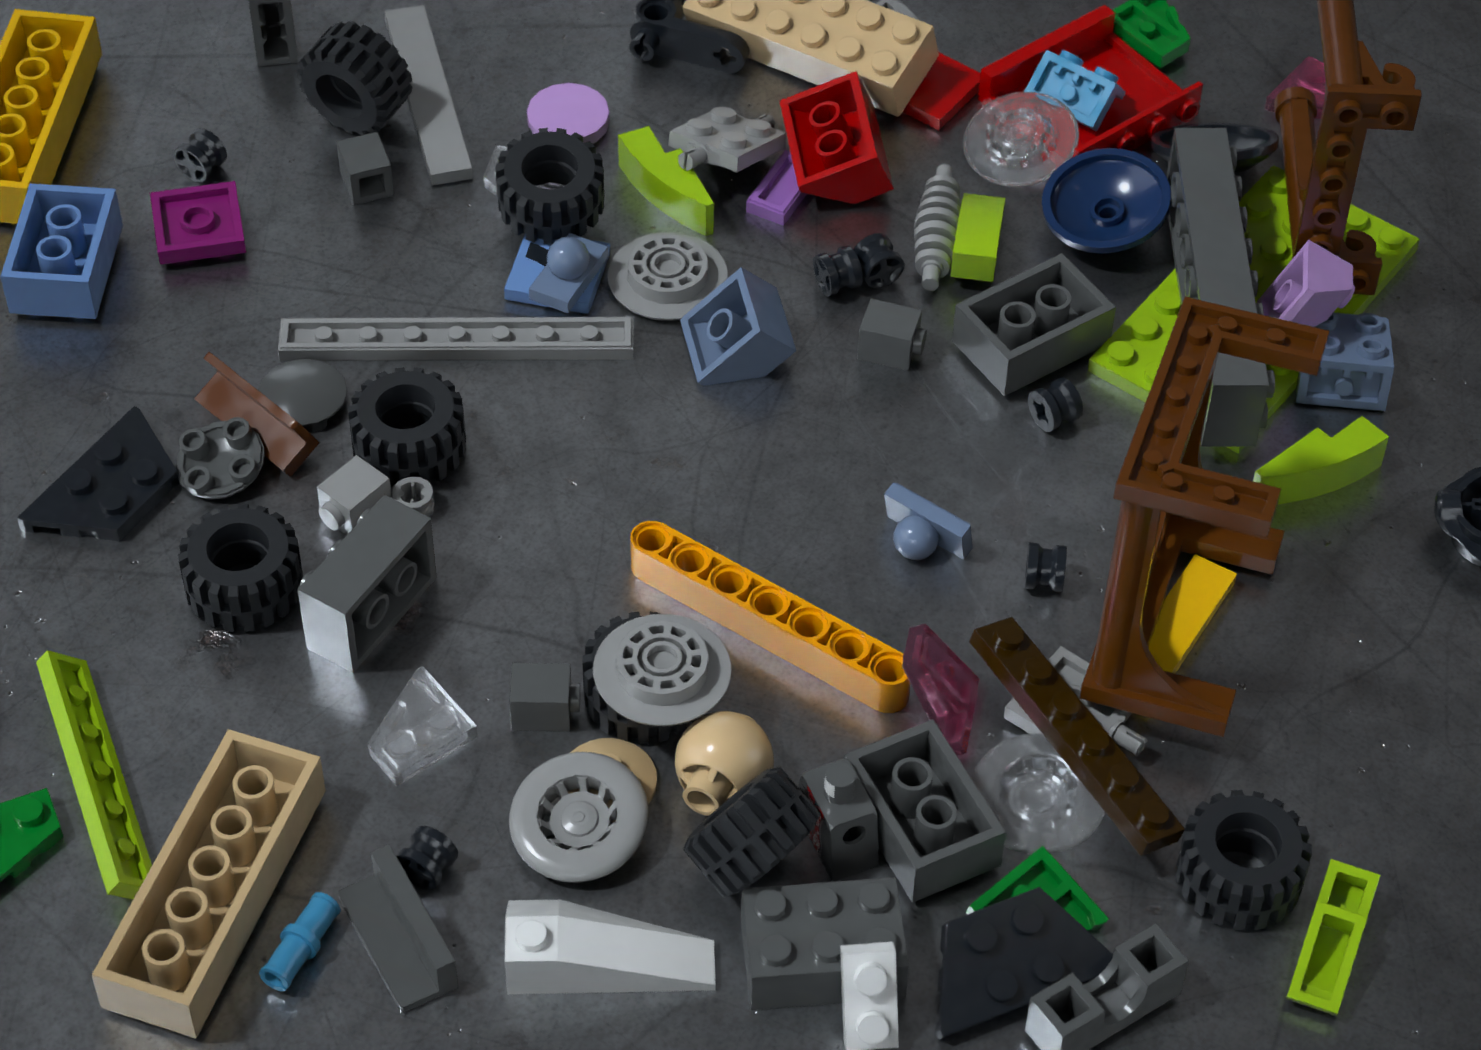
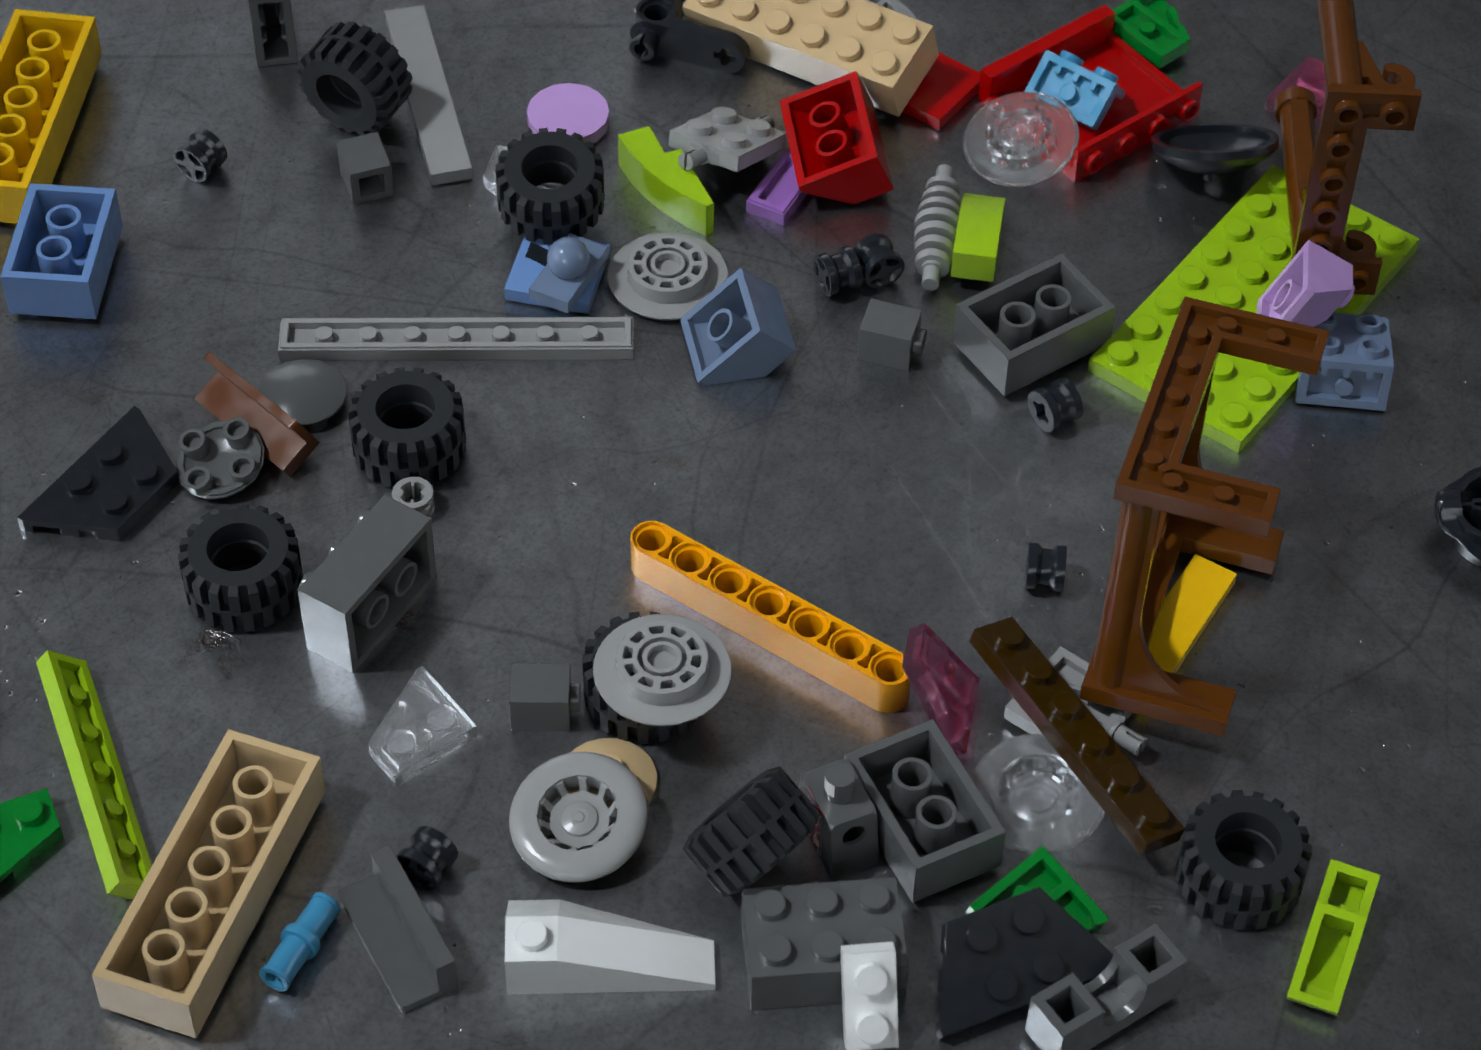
magenta plate [150,181,246,265] -> none
light grey brick [317,455,392,535] -> none
tan brick [675,711,774,816] -> none
sand blue tile [884,482,973,561] -> none
dark blue dish [1042,148,1171,253] -> none
dark grey brick [1166,128,1275,447] -> none
lime slope [1253,416,1389,505] -> none

